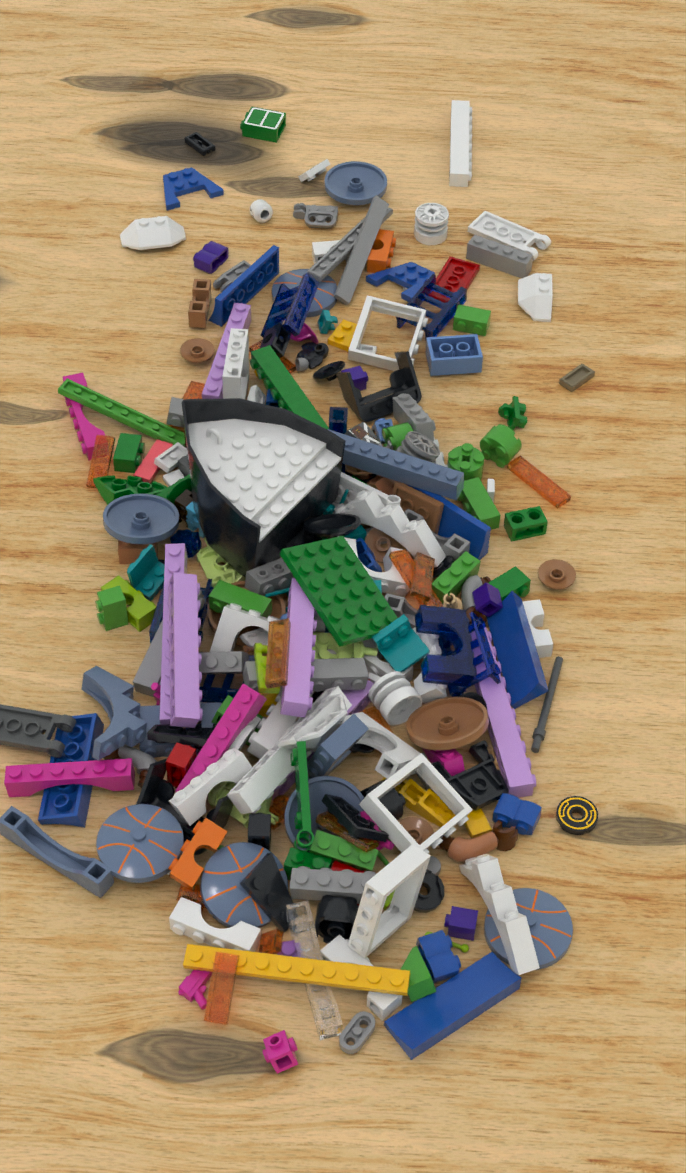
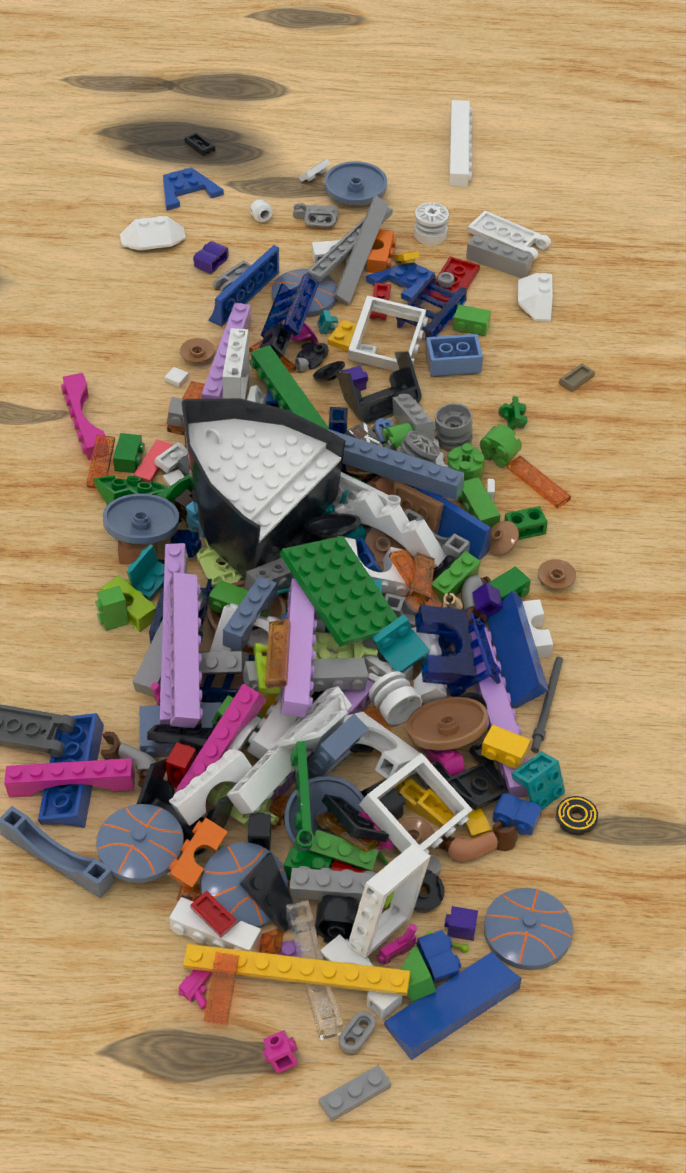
bright green tile [58,378,185,447] -> none
sand blue arch [81,666,147,761] -> none
medium nougat arch [188,279,212,328] -> none
green brick [240,106,286,143] -> none
white arch [459,854,540,975] -> none
none -> white tile [165,367,189,387]
none -> red plate [190,890,237,938]
none -> sand blue arch [223,576,277,651]
none -> light grey plate [319,1065,391,1122]
none -> red plate [370,283,391,320]
none -> dark pink piece [376,924,417,965]
none -> yellow plate [394,251,420,264]
none -> light grey wheel [435,403,473,451]
none -> light grey tile [437,272,454,287]
none -> yellow brick [481,725,531,769]
none -> medium nougat dish [488,521,519,556]
none -> teal bracket [511,751,565,810]

